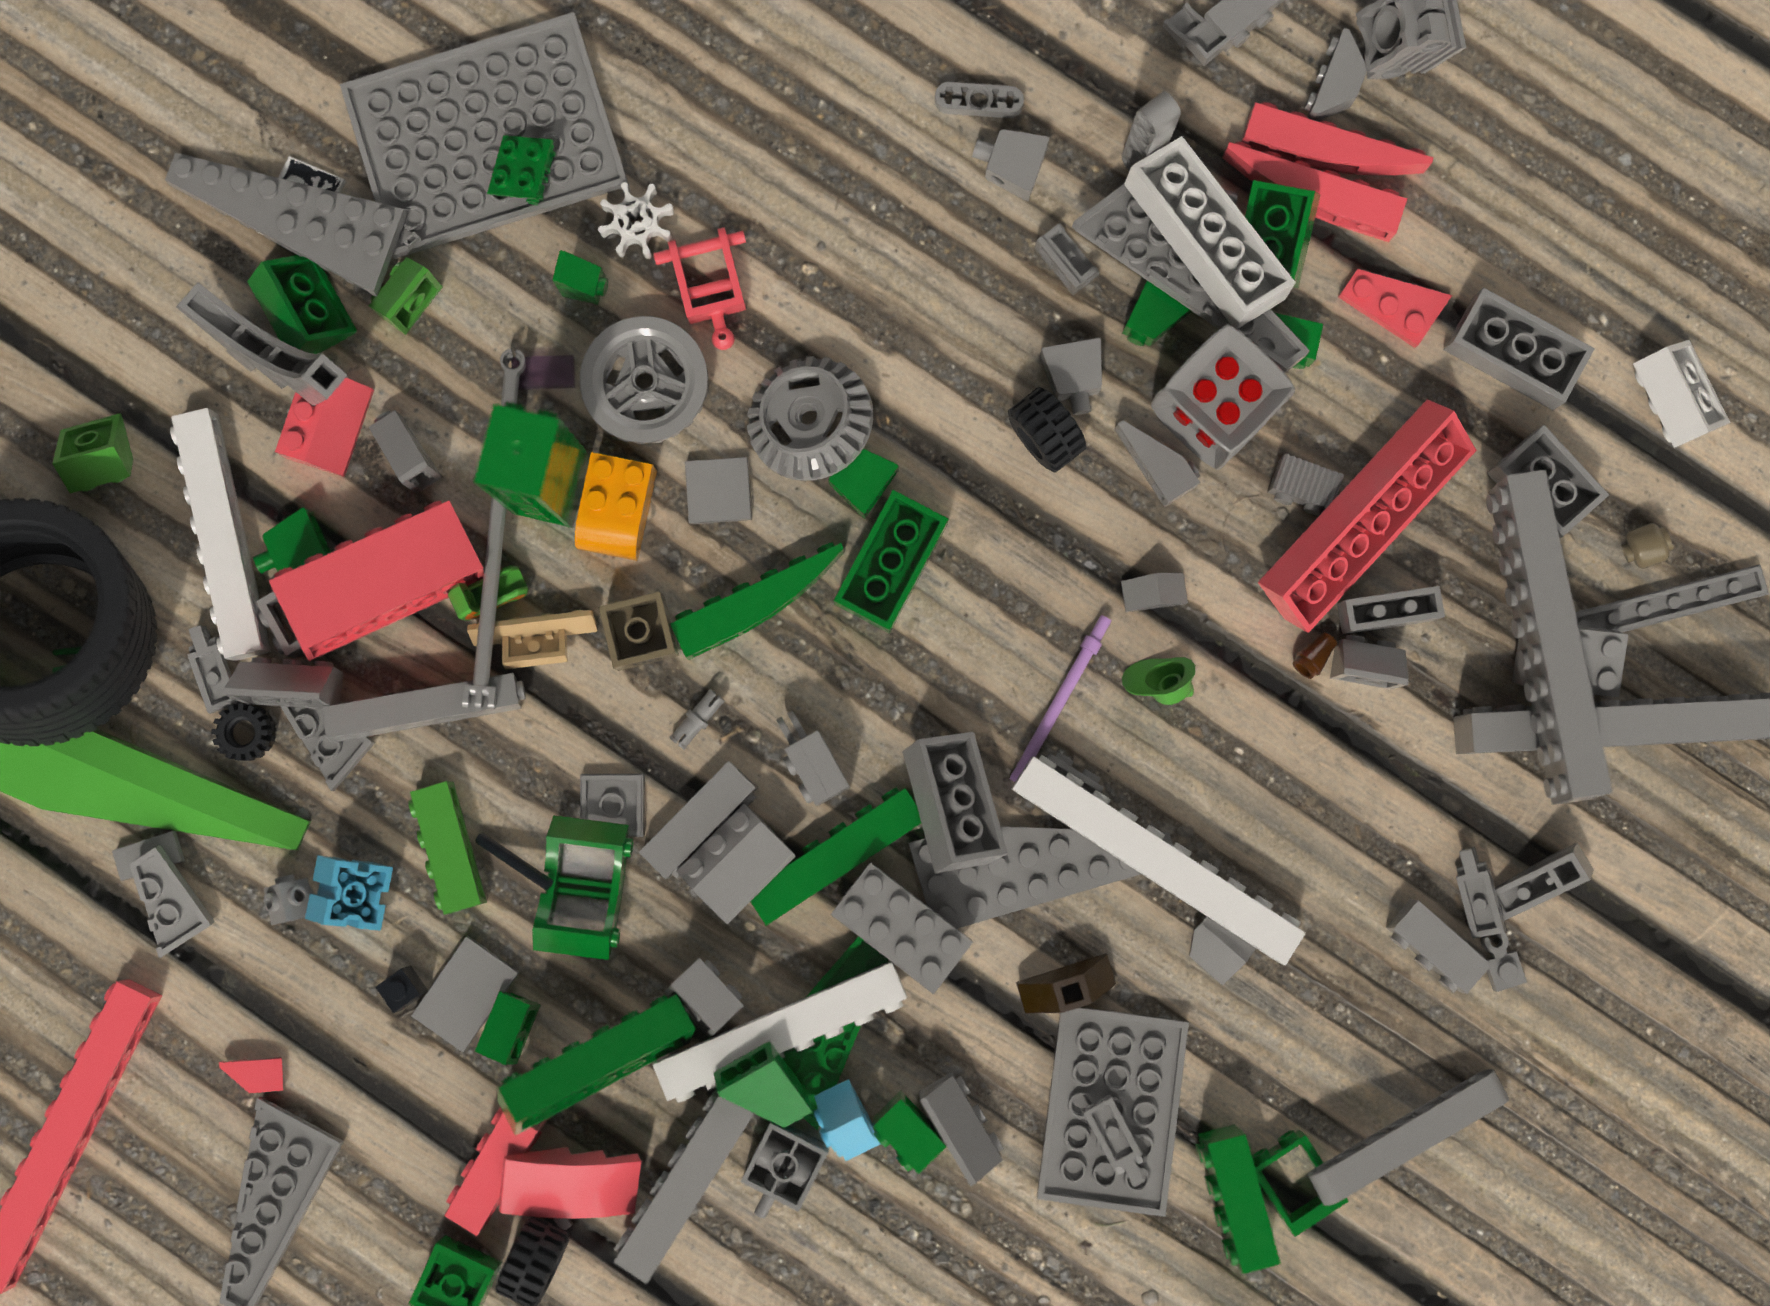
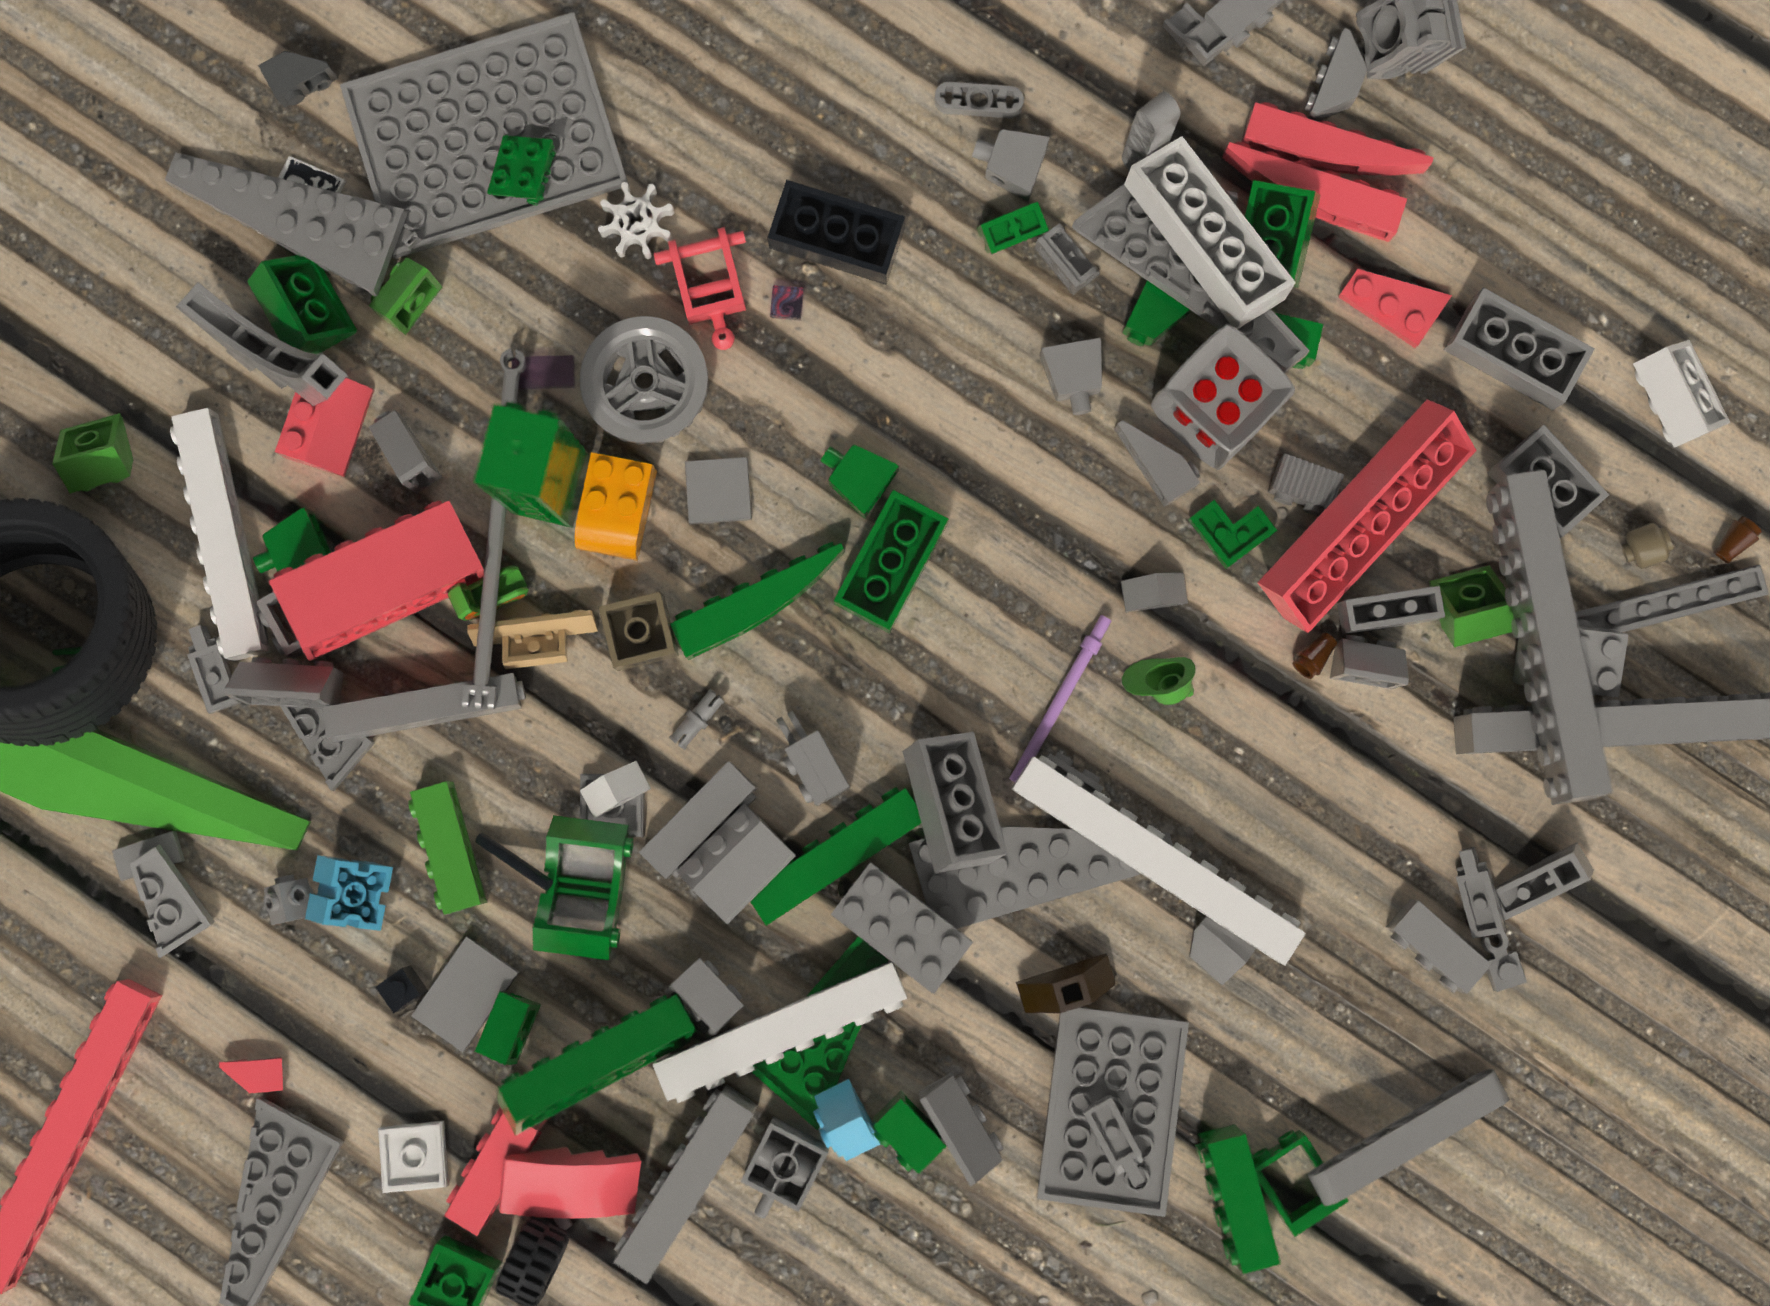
black tyre [211,704,276,761] -> none
green slope [552,250,608,305] -> none
green slope [713,1041,812,1128] -> none
light grey gear [747,356,873,481] -> none
black tyre [1008,387,1086,473] -> none
none -> dark grey slope [258,51,338,108]
none -> white tile [378,1121,449,1193]
none -> white slope [580,761,651,819]
none -> black brick [767,180,905,285]
none -> clear purple tile [770,285,804,321]
none -> green hinge [976,201,1049,255]
none -> green plate [1188,500,1277,569]
none -> bright green slope [1430,565,1514,647]
none -> reddish brown cone [1713,516,1762,564]

